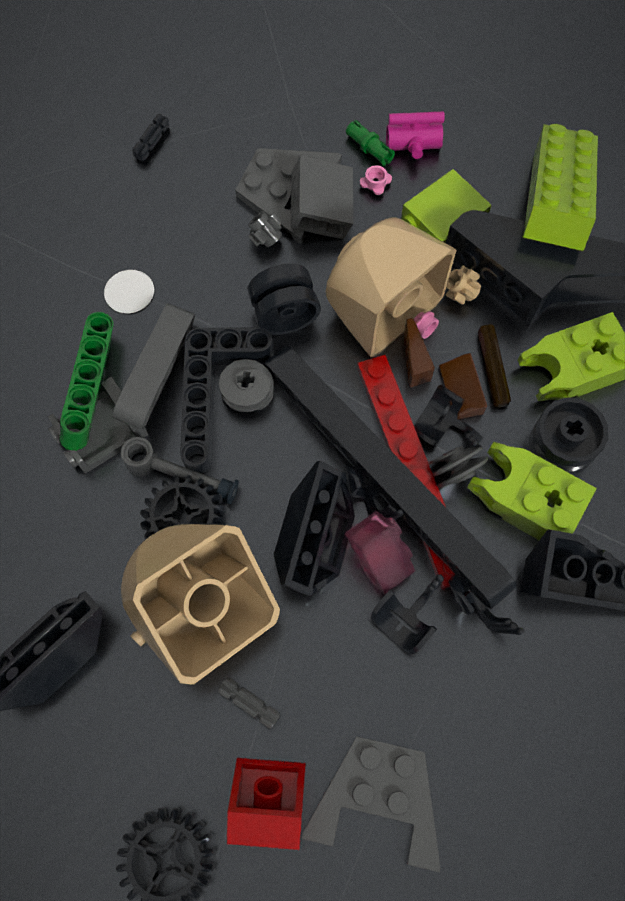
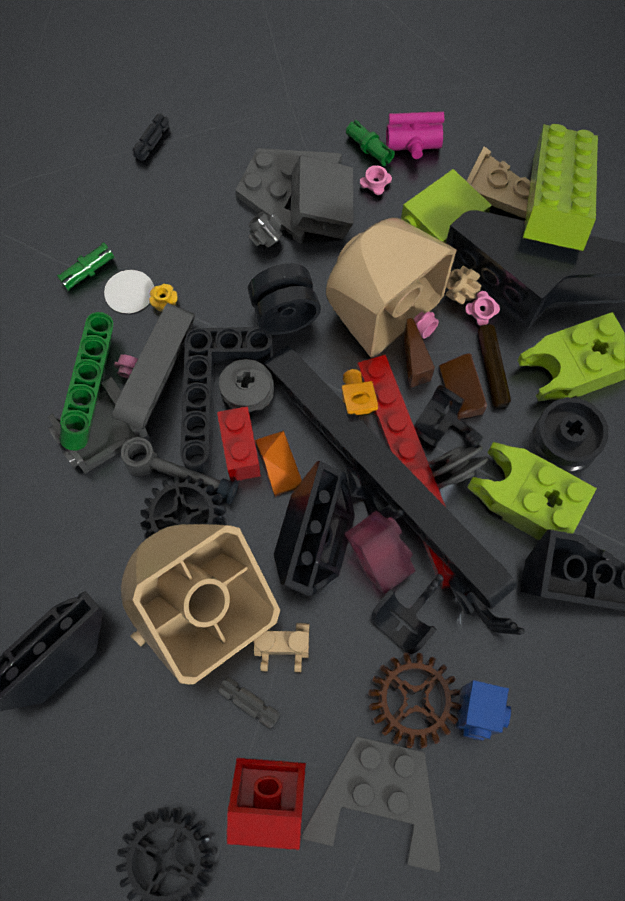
none -> green pin [56,242,115,291]
none -> bright pink plate [114,354,138,379]
none -> yellow plate [149,284,178,312]
none -> red brick [217,406,261,482]
none -> tan piece [254,623,309,672]
none -> orange slope [255,431,302,497]
none -> light orange bracket [341,369,378,415]
none -> reddish brown gear [368,653,461,748]
none -> blue brick [455,680,511,741]
none -> bright pink plate [465,291,500,326]
none -> tan wing [467,147,531,219]

